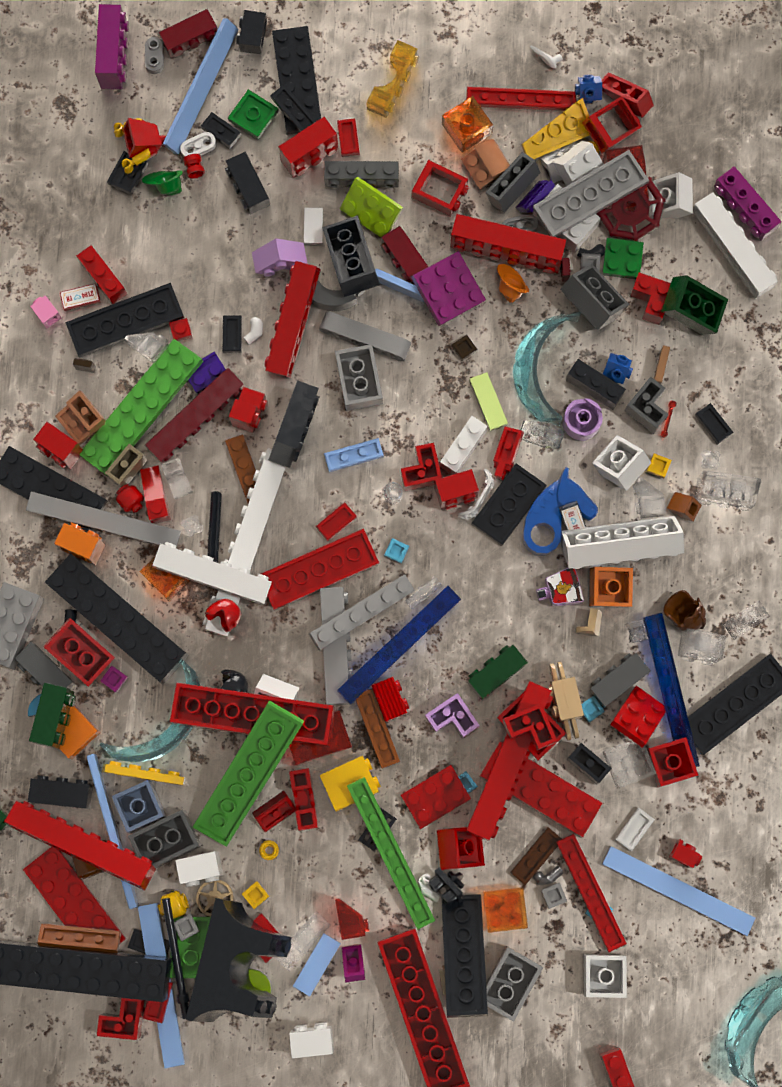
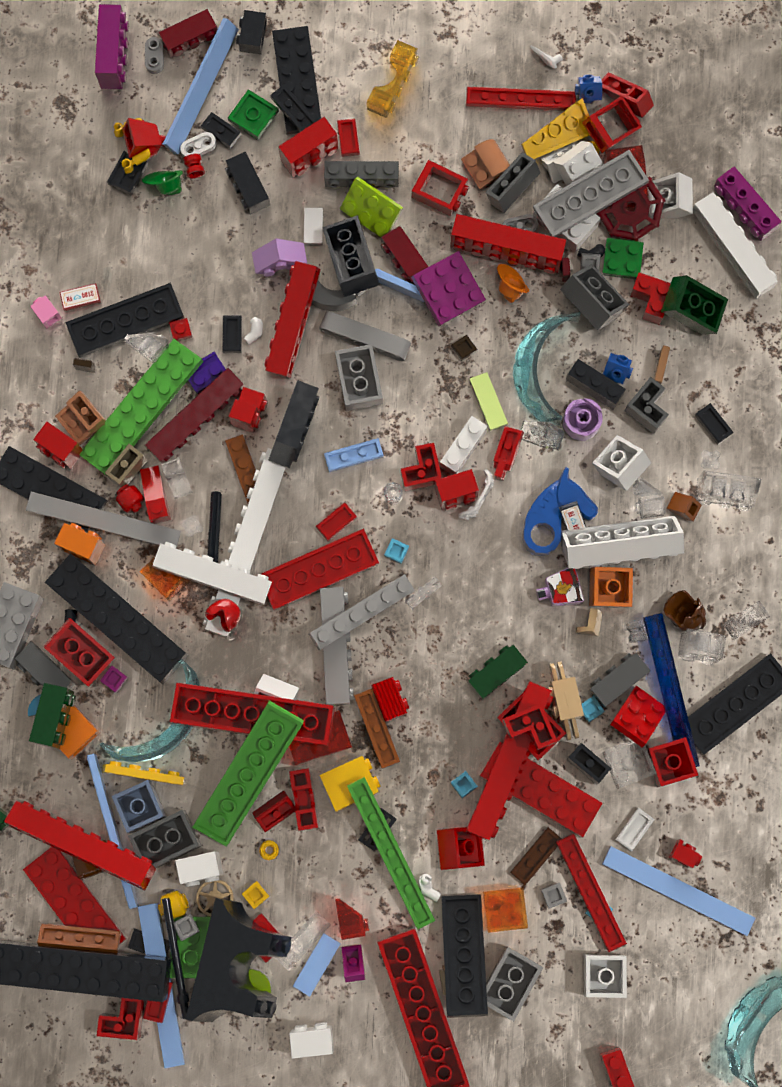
black brick [28,775,93,809] -> none
red brick [76,245,128,304] -> none
black helmet [221,669,248,693] -> none
clear blue tile [337,586,461,705] -> none
red plate [401,765,471,829] -> none
lavender brick [425,693,480,738] -> none
black hips [429,868,464,906] -> none
clear orange brick [442,96,493,153] -> none
black tile [471,463,547,546] -> none
dark purple plate [515,180,556,213] -> none
flat silver arm [533,866,564,886] -> none
yellow plate [646,453,672,479] -> none
clear red hinge [661,400,677,438] -> none

